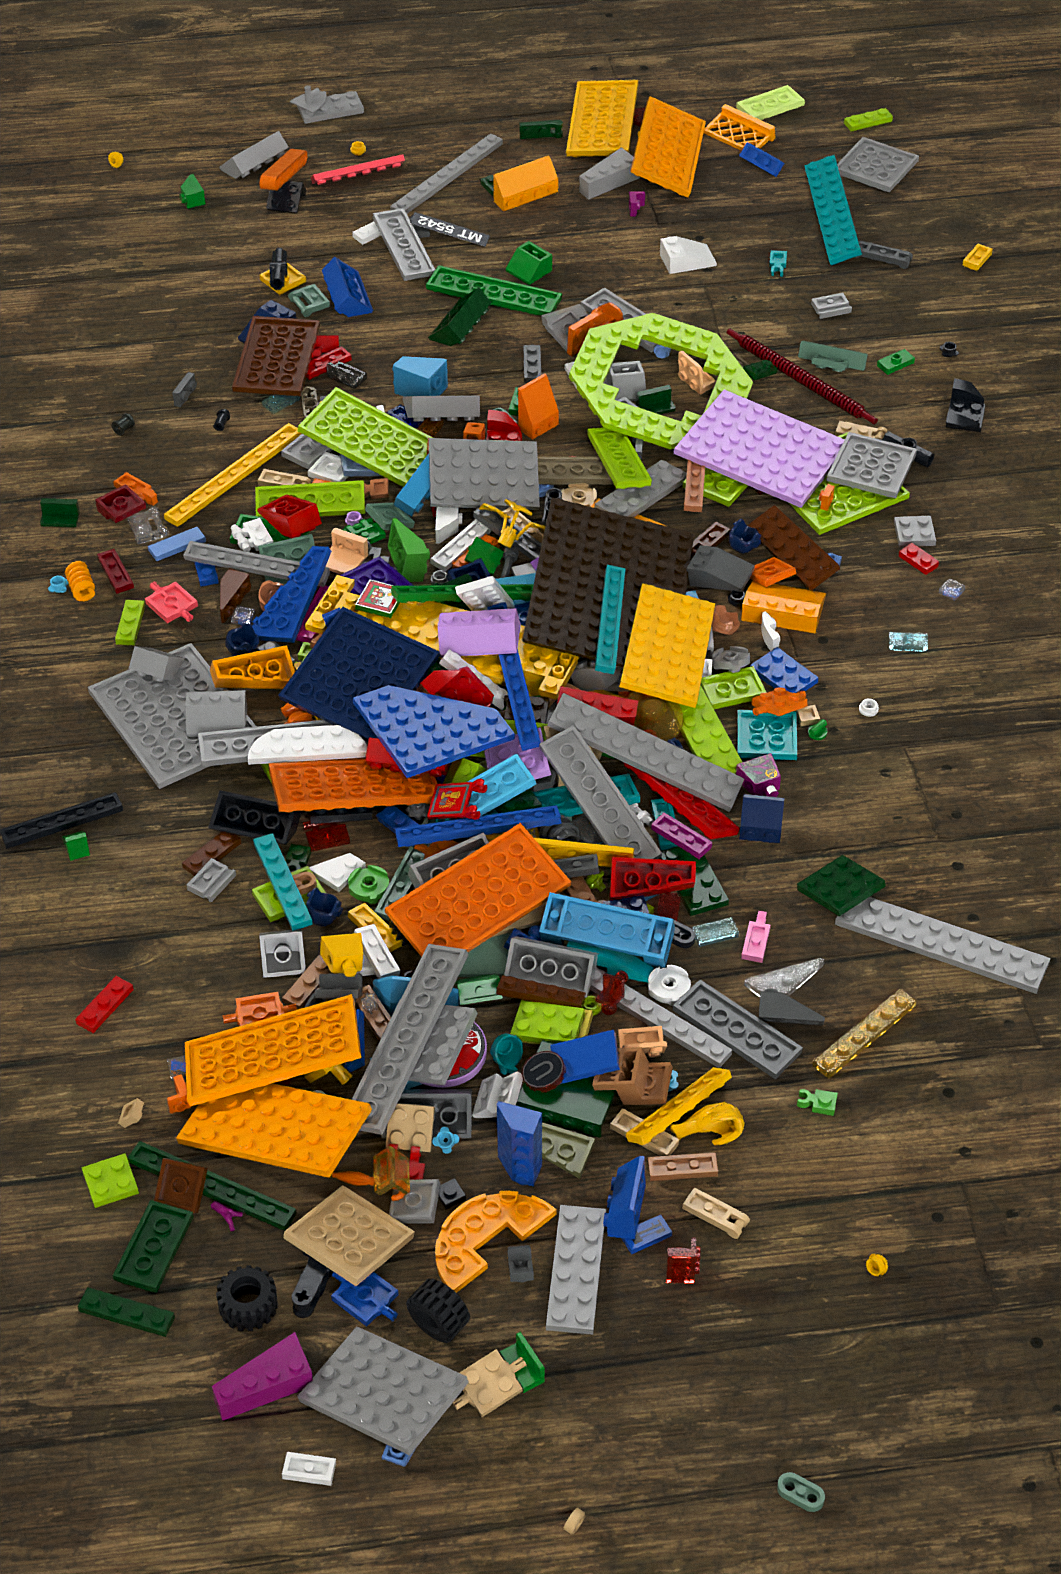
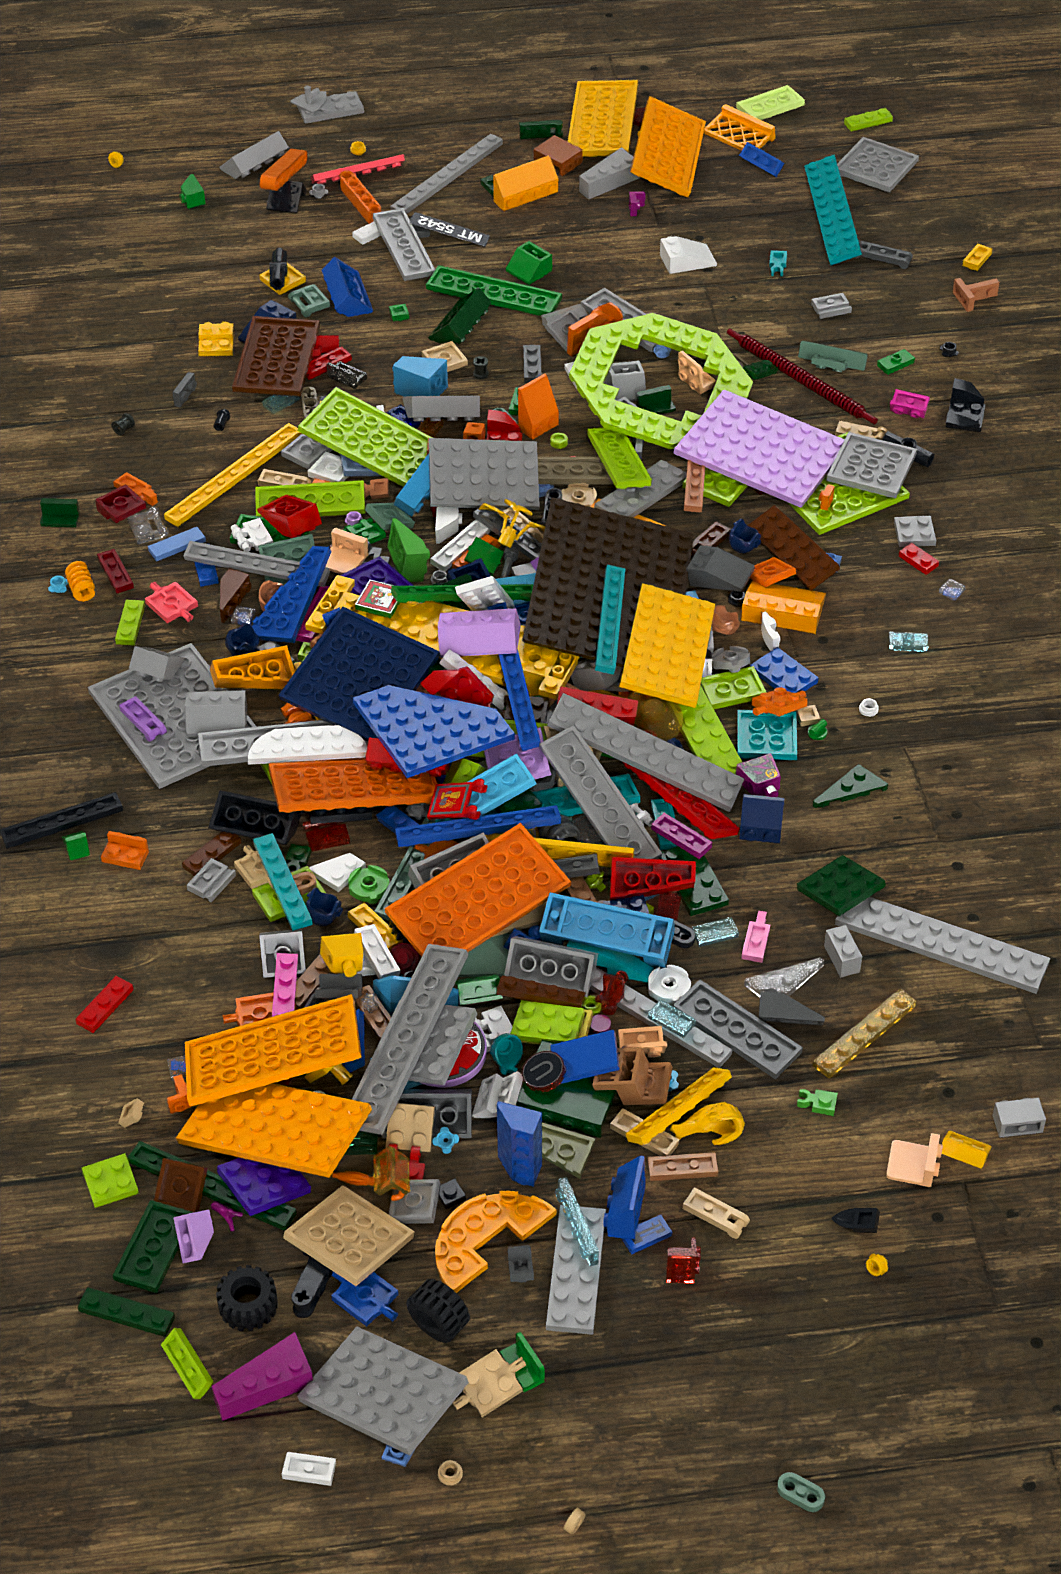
none -> orange bracket [101,831,149,870]
none -> medium lavender plate [119,696,167,742]
none -> lime plate [161,1328,214,1399]
none -> lavender slope [174,1210,214,1263]
none -> yellow plate [198,322,234,356]
none -> dark purple plate [217,1158,311,1216]
none -> tan plate [234,845,273,889]
none -> plate [272,953,298,1017]
none -> light grey plate [309,184,328,198]
none -> orange beam [340,170,381,224]
none -> clear green tile [343,1131,378,1156]
none -> green plate [389,304,409,322]
none -> dark red plate [390,943,421,974]
none -> tan plate [422,341,468,372]
none -> tan plate [438,1460,463,1485]
none -> pearl dark grey bush [473,356,489,379]
none -> white plate [474,1006,512,1052]
none -> dark orange panel [534,135,583,176]
none -> lime tile [550,433,568,449]
none -> clear light blue plate [555,1177,599,1267]
none -> tile [590,1014,611,1034]
none -> clear light blue plate [647,1000,696,1038]
none -> wing [813,764,888,808]
none -> light grey brick [824,925,862,978]
none -> black plate [832,1208,880,1233]
none -> light nougat bracket [886,1133,943,1187]
none -> dark pink bracket [890,389,930,418]
none -> yellow slope [942,1131,991,1168]
none -> nougat bracket [953,278,999,312]
none -> light grey brick [992,1098,1046,1138]

